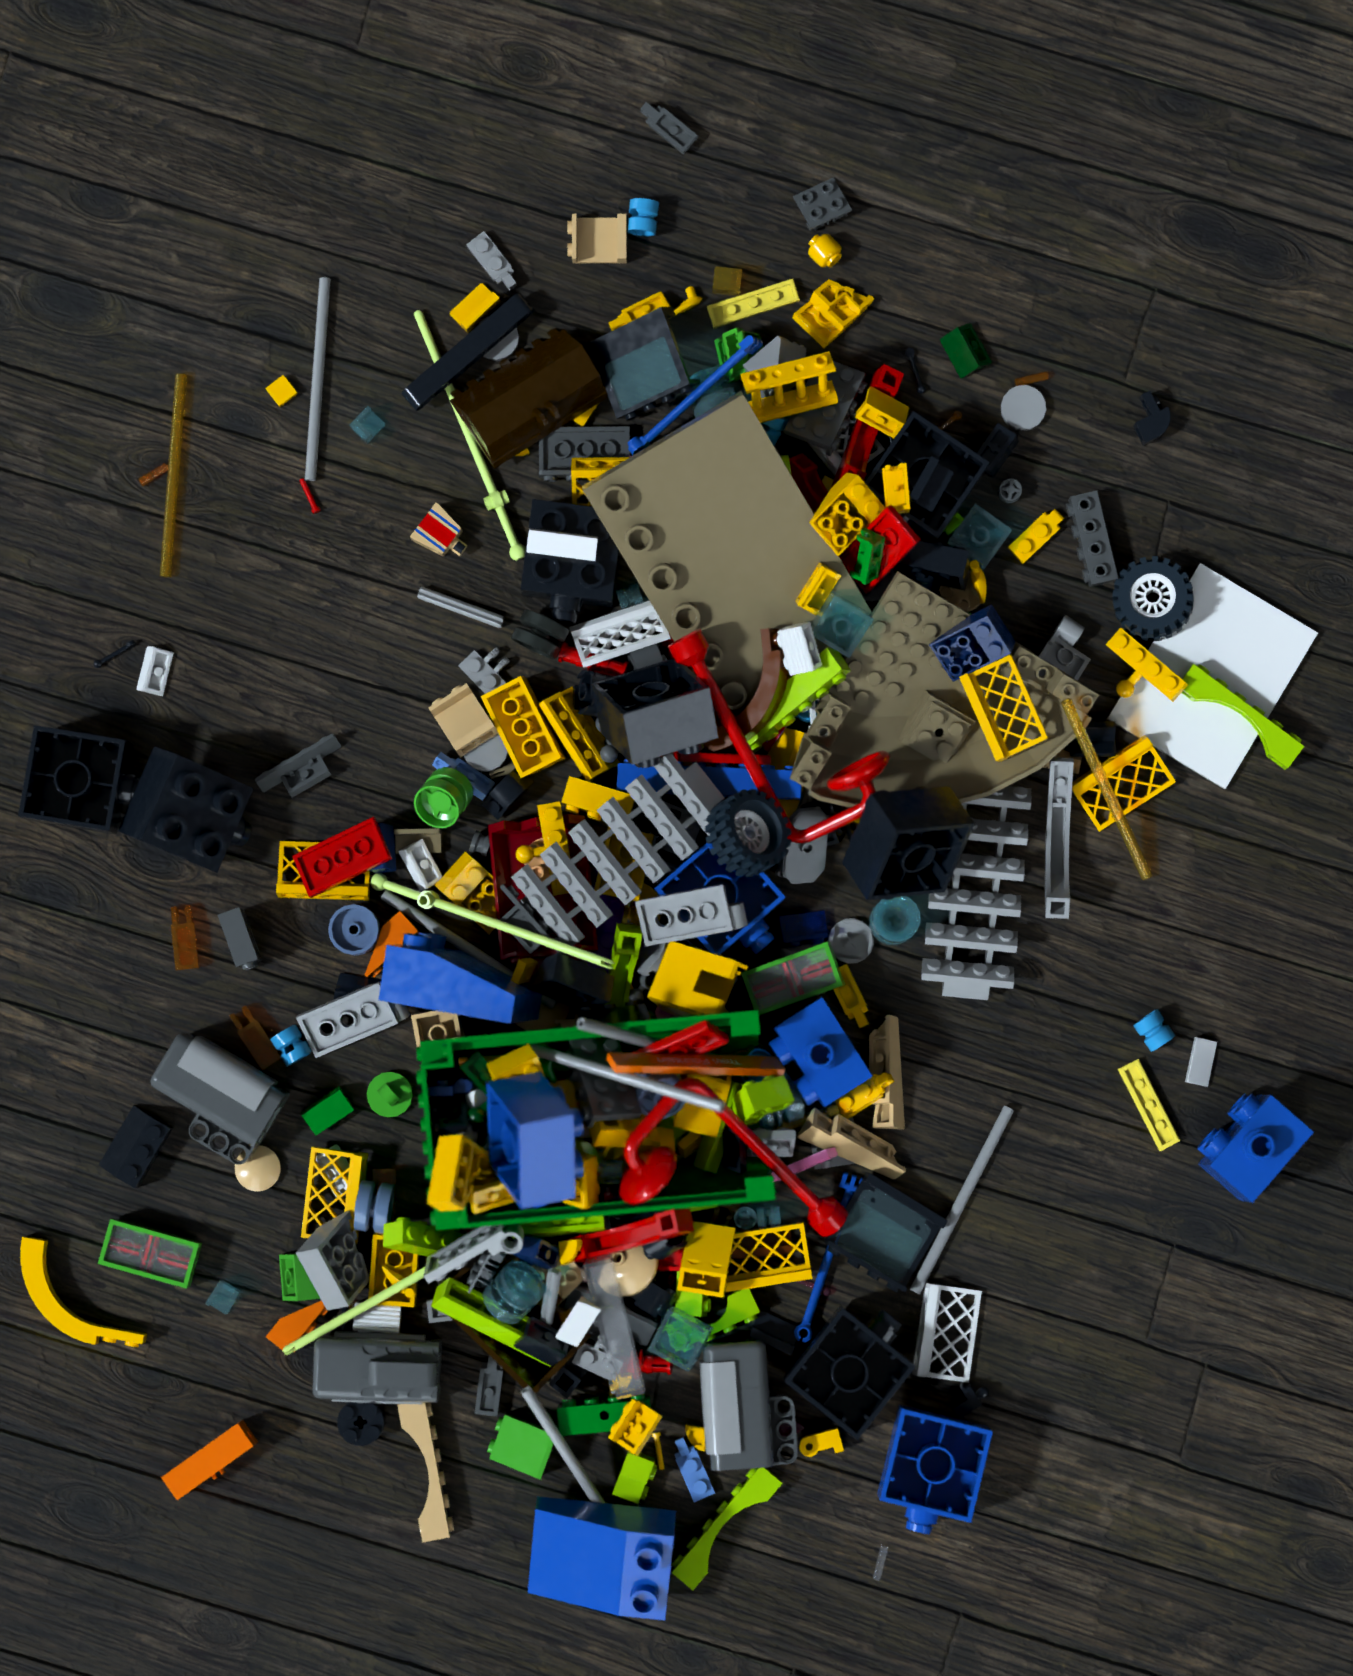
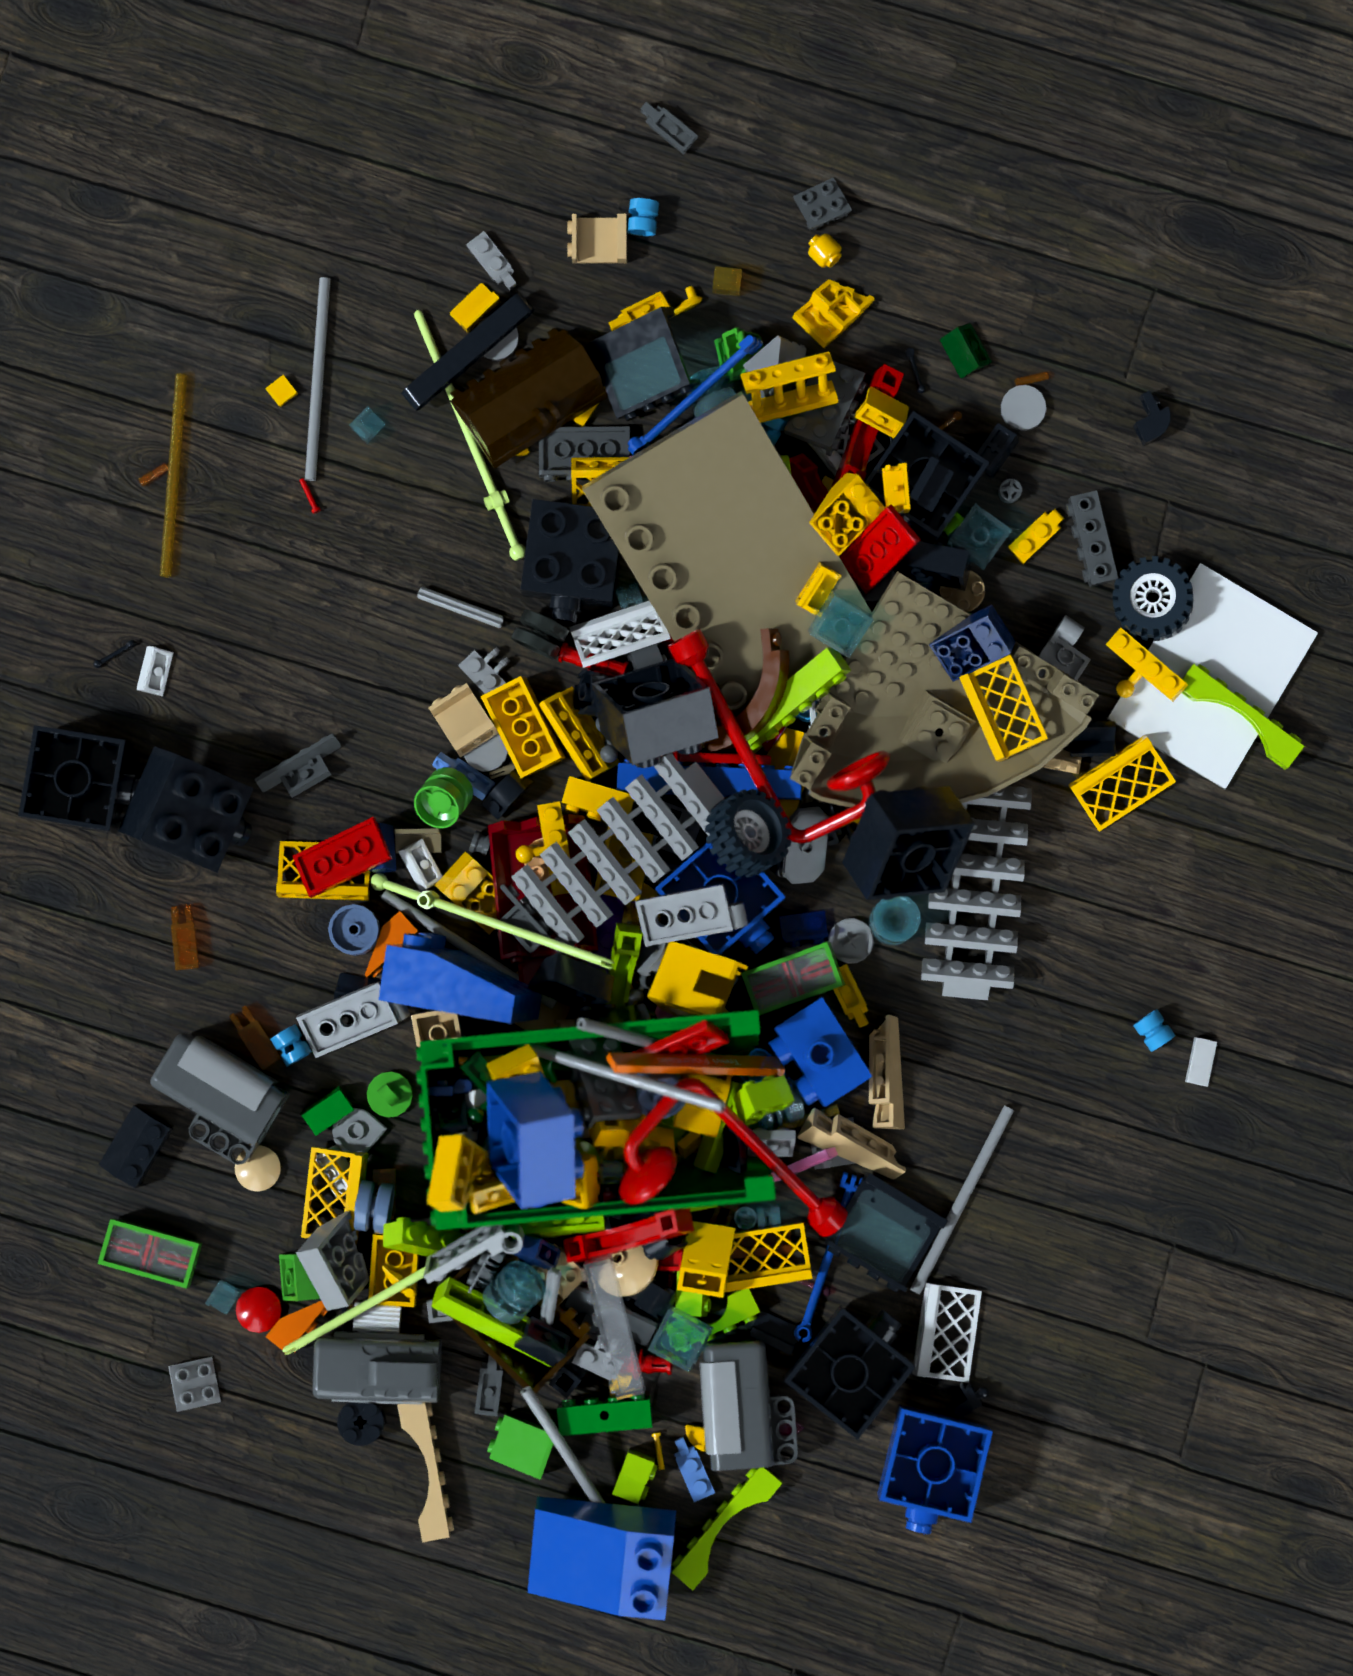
yellow arch [20,1236,147,1347] -> none
orange brick [161,1420,258,1500] -> none
dark grey brick [218,907,263,971] -> none
torso [410,503,468,557] -> none
yellow tile [511,957,538,984] -> none
white tile [526,528,598,561] -> none
white slope [555,1296,601,1347] -> none
yellow tile [558,1239,582,1265] -> none
yellow bracket [608,1398,663,1456] -> none
light yellow tile [707,279,800,329] -> none
white brick [777,622,822,676] -> none
yellow leg [799,1427,844,1457] -> none
yellow hinge [835,1072,895,1119] -> none
green hinge [850,528,886,585] -> none
clear piece [873,1545,888,1581] -> none
yellow bar [970,560,986,604] -> none
light grey arch [1045,757,1074,919] -> none
clear yellow piece [1061,698,1152,880] -> none
light yellow tile [1118,1059,1180,1151] -> none
blue brick [1197,1094,1314,1203] -> none
none -> light grey hinge [168,1357,221,1412]
none -> red dish [236,1287,282,1333]
none -> light grey tile [332,1108,388,1153]

